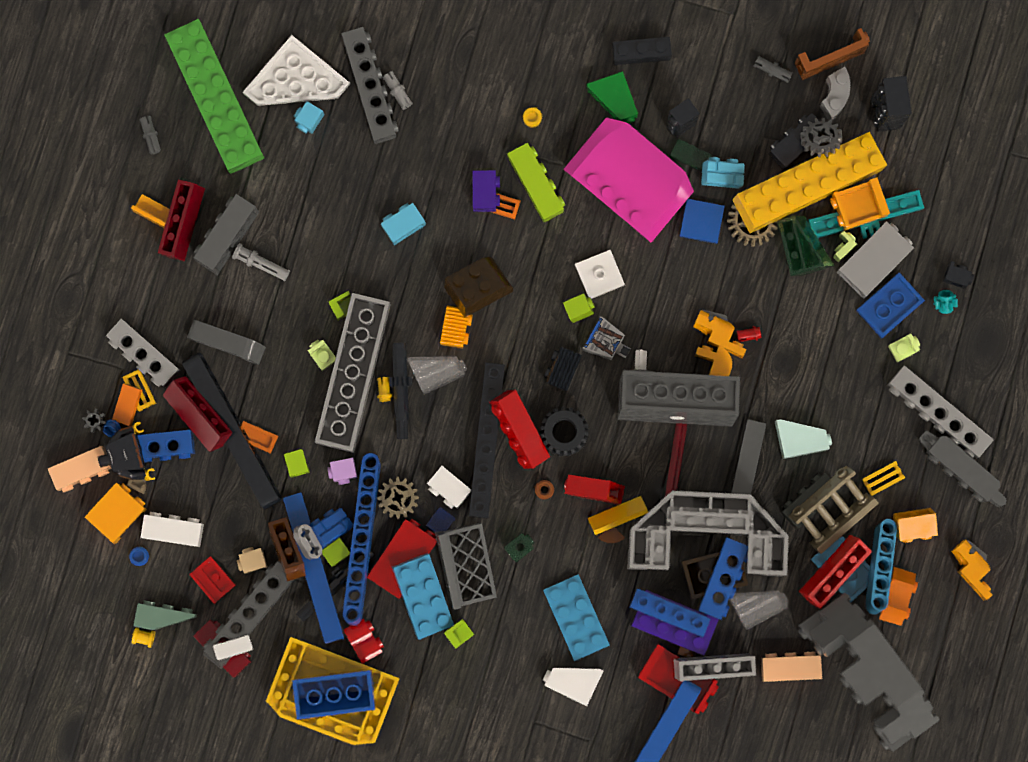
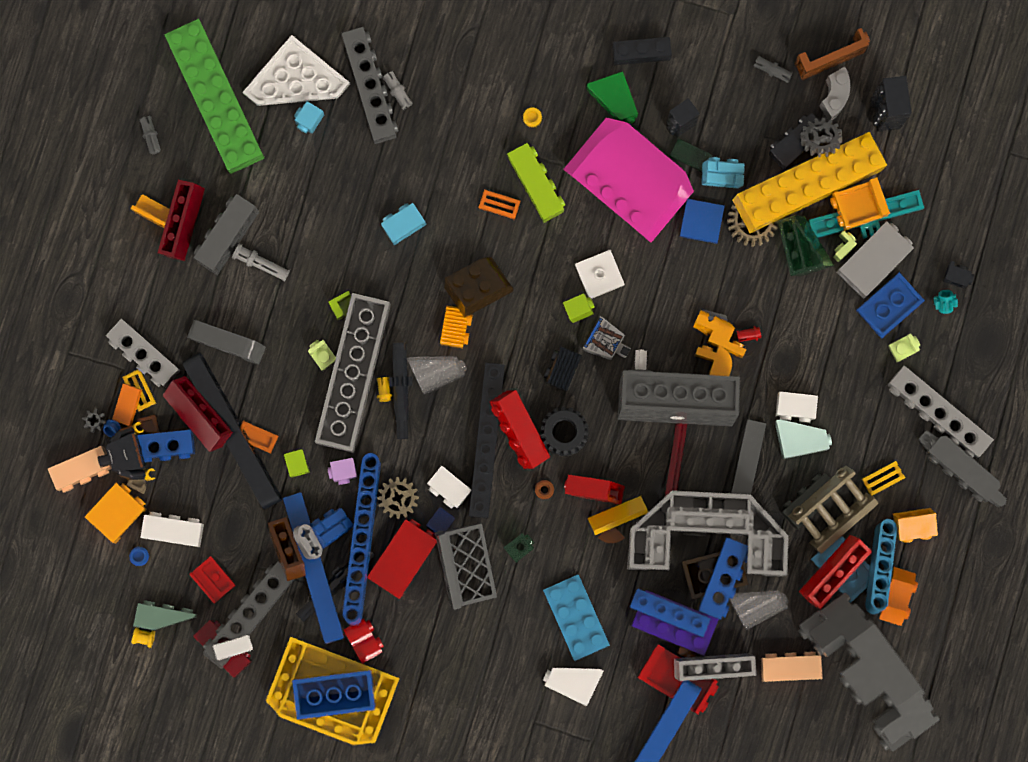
tan brick [237,547,268,574] -> none
lime panel [322,538,350,567] -> none
dark azure plate [392,553,454,640] -> none
lime panel [444,619,474,649] -> none
dark purple brick [473,170,500,212] -> none
light orange plate [951,539,992,601] -> none
none -> reddish brown tile [137,415,160,434]
none -> white brick [775,392,818,423]

